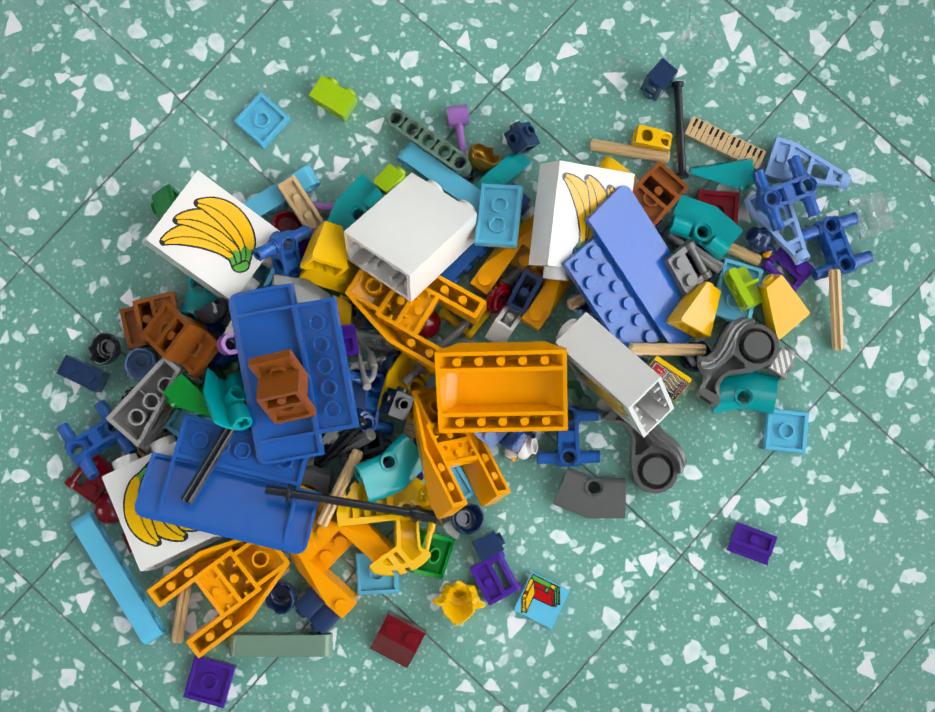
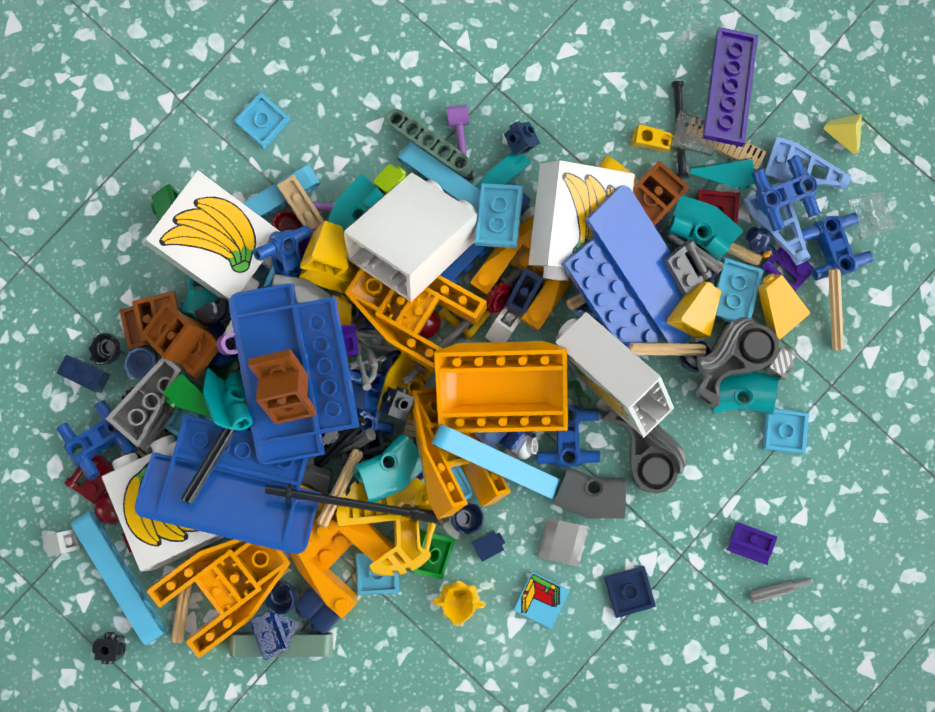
dark purple plate [183,655,237,708] -> none
lime brick [309,75,358,122] -> none
dark red slope [370,610,427,668] -> none
pearl gold hair [468,142,500,172] -> none
dark purple plate [469,551,522,606] -> none
tan axle [589,139,670,163] -> none
dark blue brick [640,58,678,102] -> none
slope [647,355,692,402] -> none
lime panel [723,266,764,312] -> none
none -> white slope [43,529,80,557]
none -> black brick [92,632,126,665]
none -> clear blue slope [249,611,299,660]
none -> beam [431,424,561,499]
none -> light grey slope [538,517,589,567]
none -> dark blue tile [604,565,656,618]
none -> clear plate [671,110,716,156]
none -> dark purple plate [702,27,758,147]
none -> light grey axle [749,578,813,604]
none -> light yellow slope [823,113,862,155]

